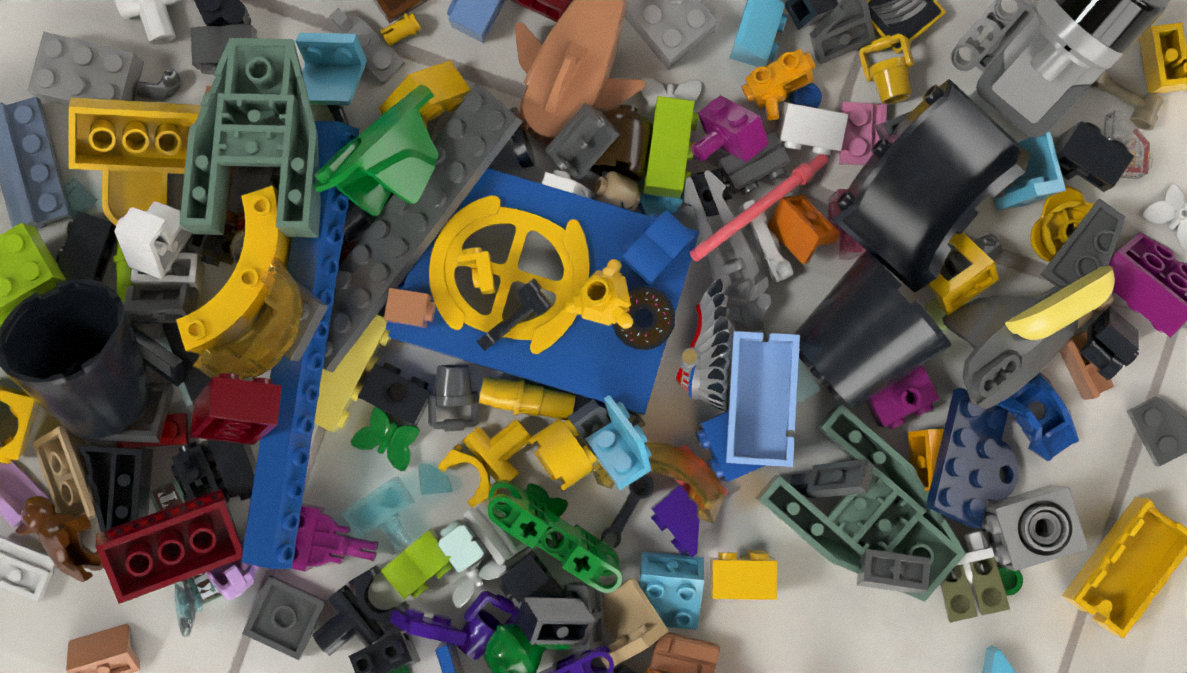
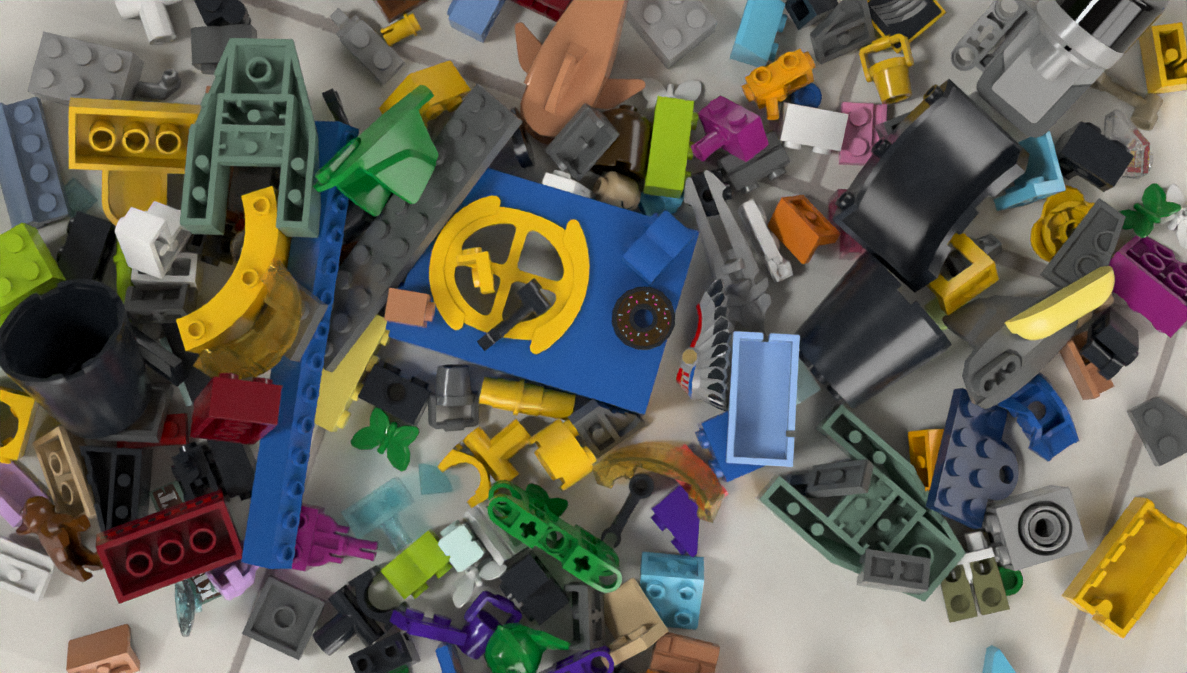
medium azure bracket [295,33,367,106] -> none
brick [516,597,595,646] -> none
yellow rock [565,259,633,329] -> none
medium azure bracket [585,395,652,490] -> none
coral bar [690,154,828,262] -> none
yellow brick [710,550,777,600] -> none
magenta brick [866,366,940,430] -> none
none -> green piece [1118,183,1182,238]

